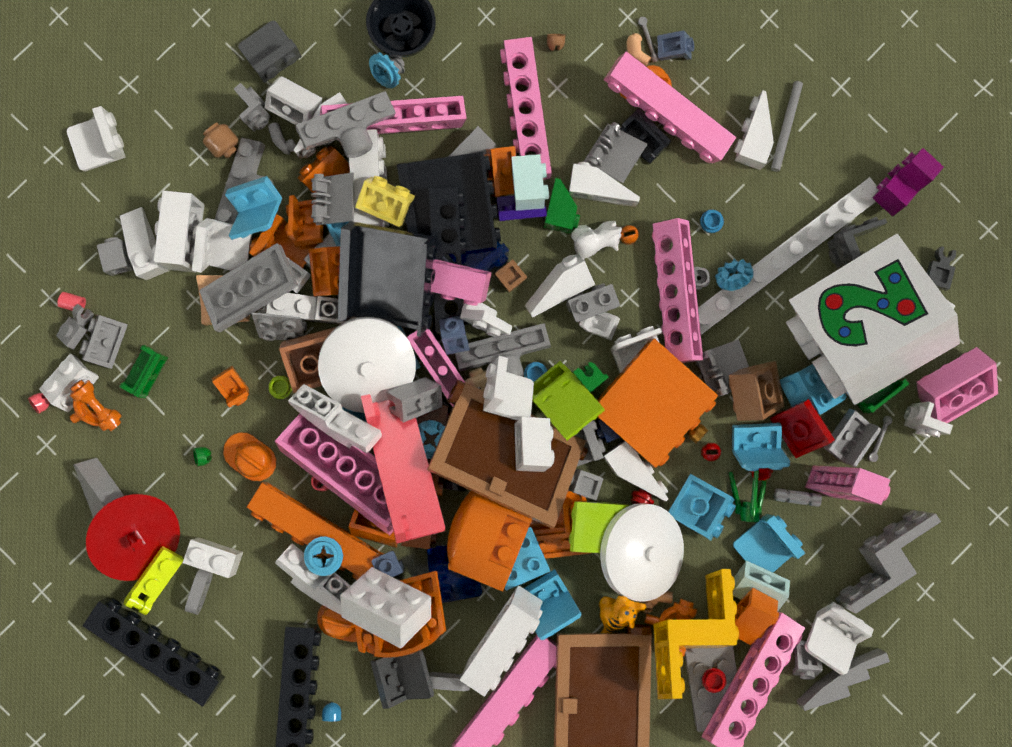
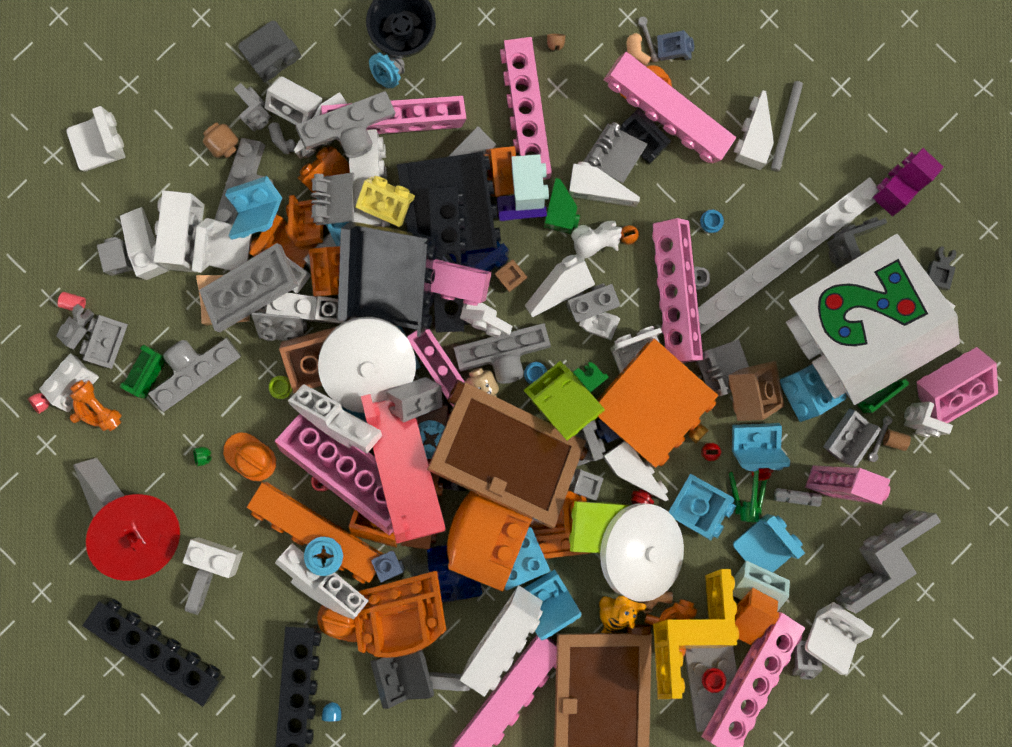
neon yellow plate [123,546,184,615] -> none
orange bracket [212,366,249,408] -> none
white brick [340,567,431,649] -> none
sand blue bracket [439,316,470,355] -> none
white bracket [483,356,534,420] -> none
white brick [515,417,554,472] -> none
medium azure gear [715,259,754,291] -> none
red plate [770,399,835,458] -> none
light grey slope [797,648,890,711] -> none
none -> light grey plate [148,337,241,412]
none -> medium nougat hinge [883,429,911,451]

